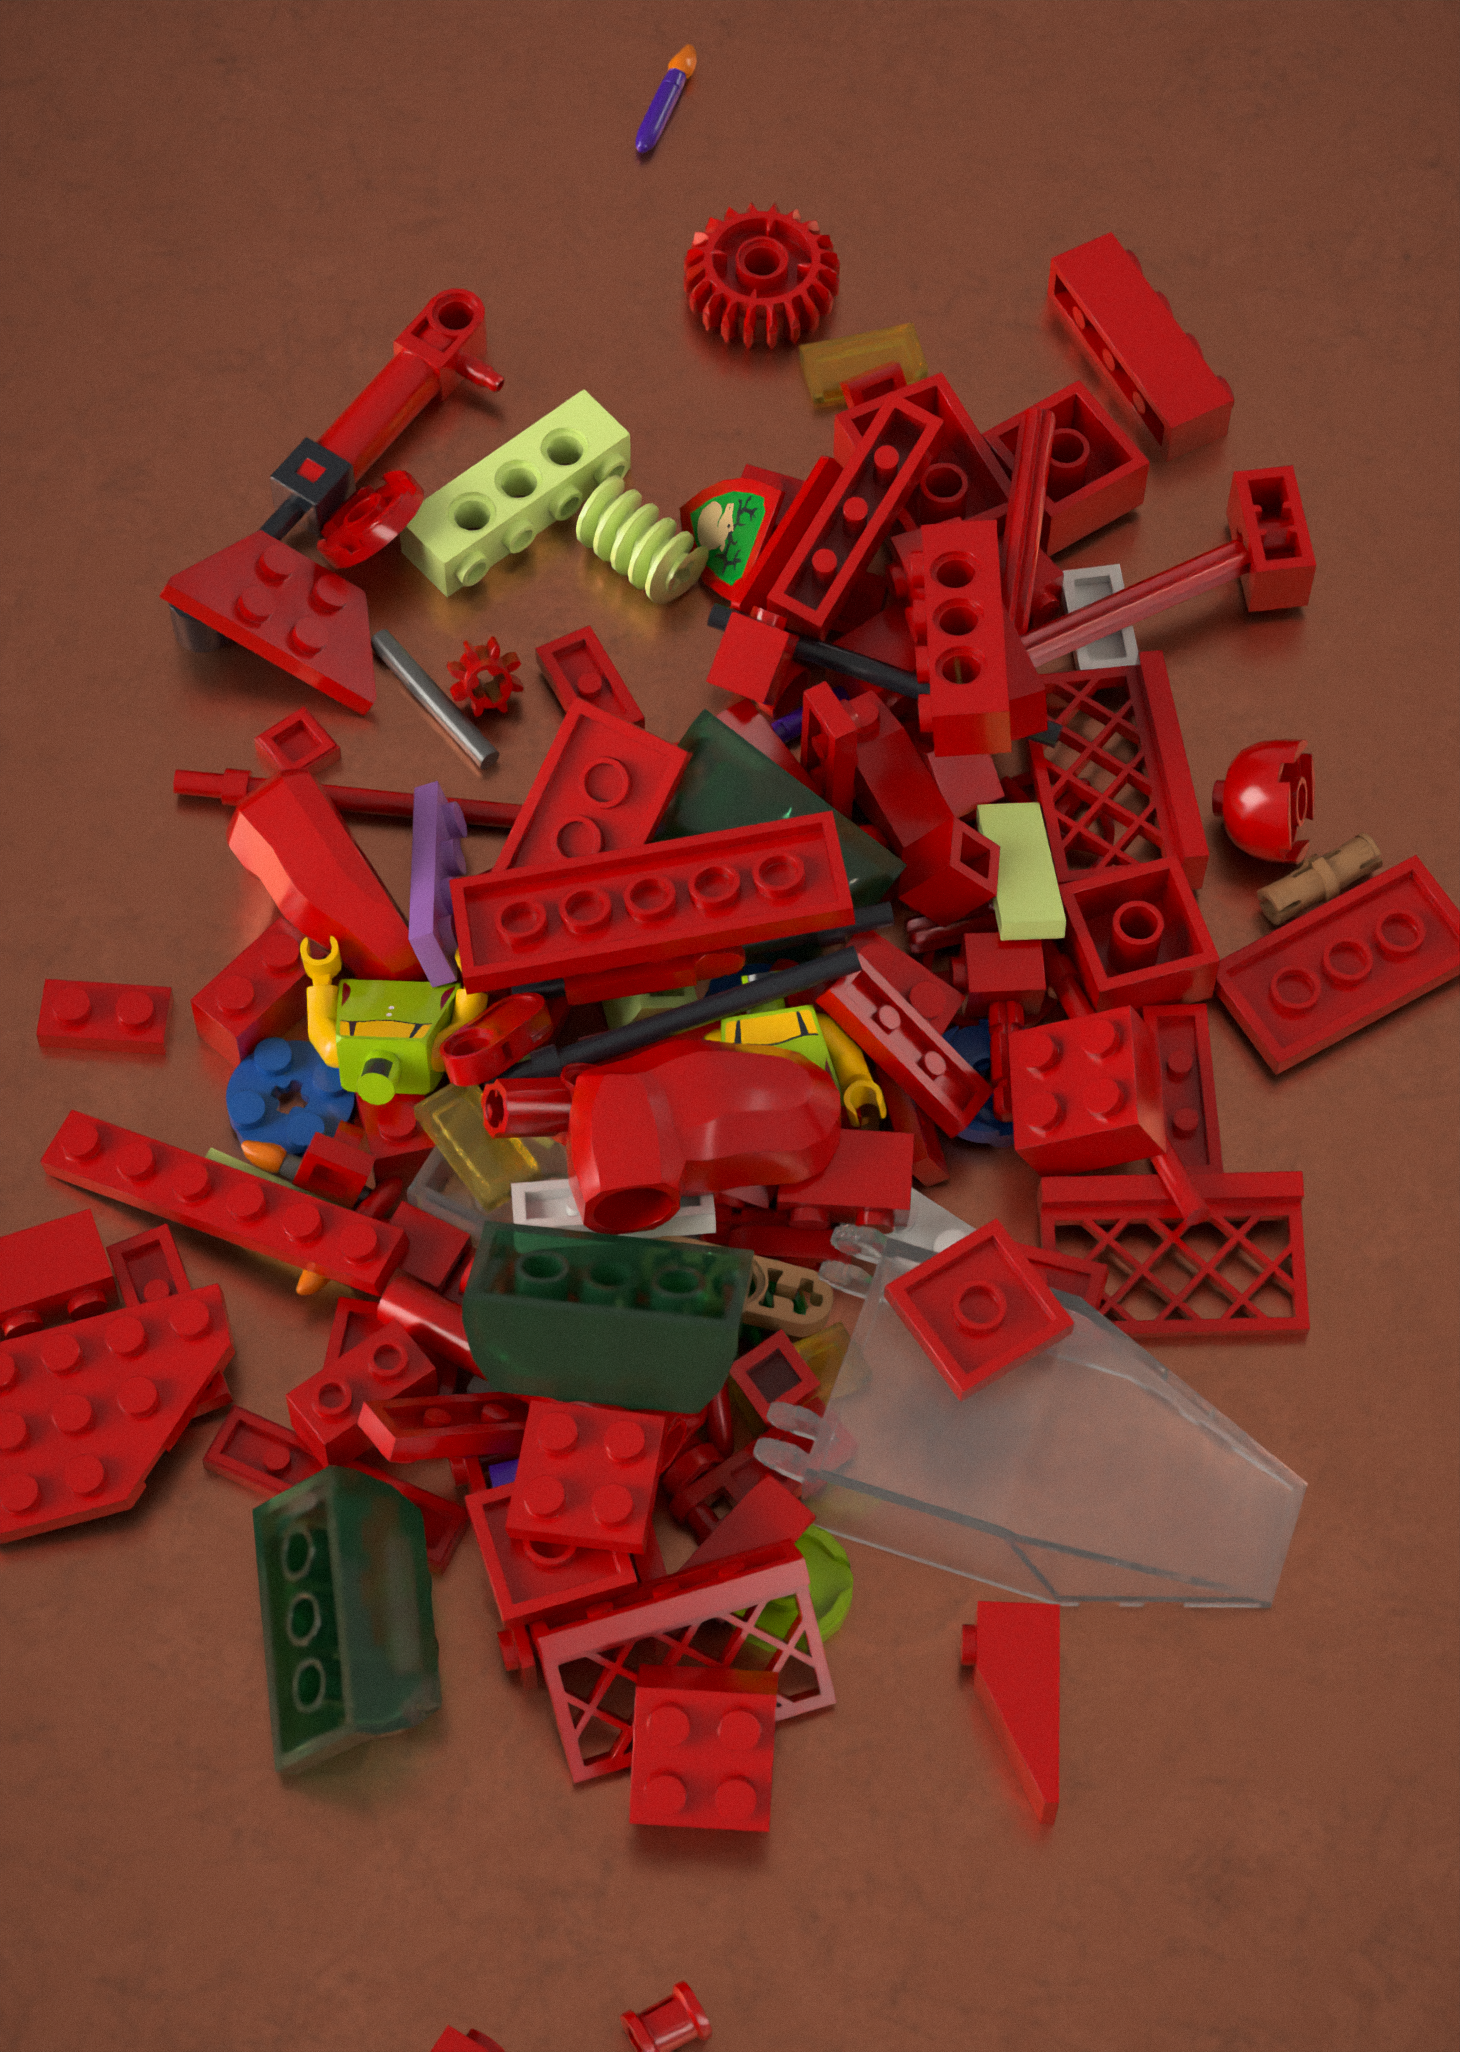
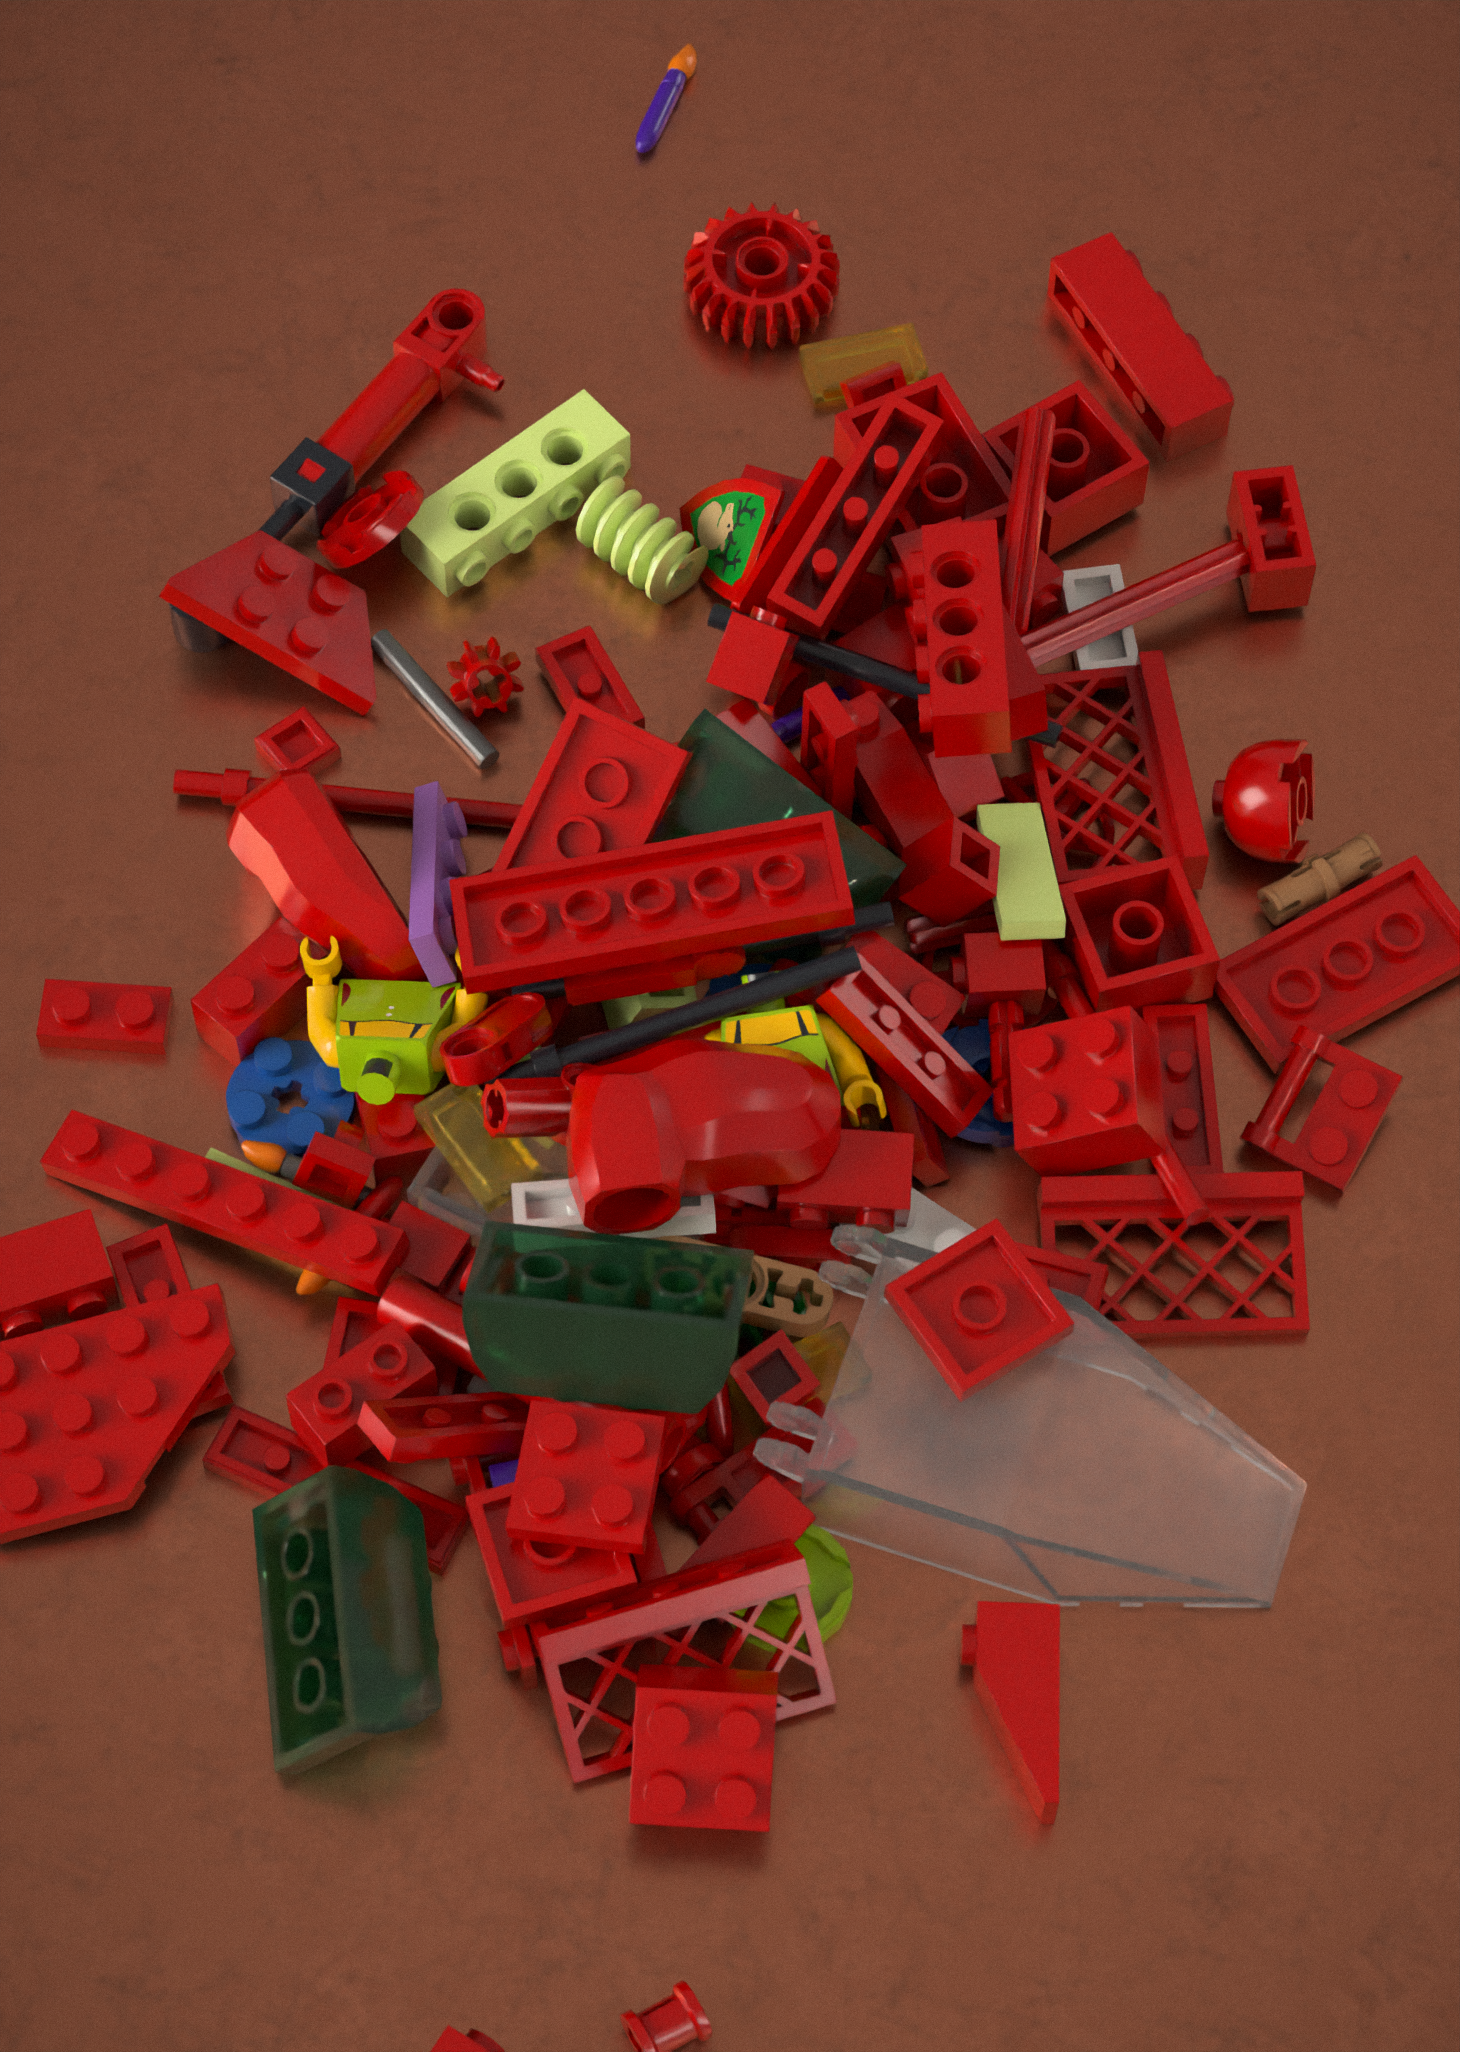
none -> red plate [1239,1025,1403,1194]

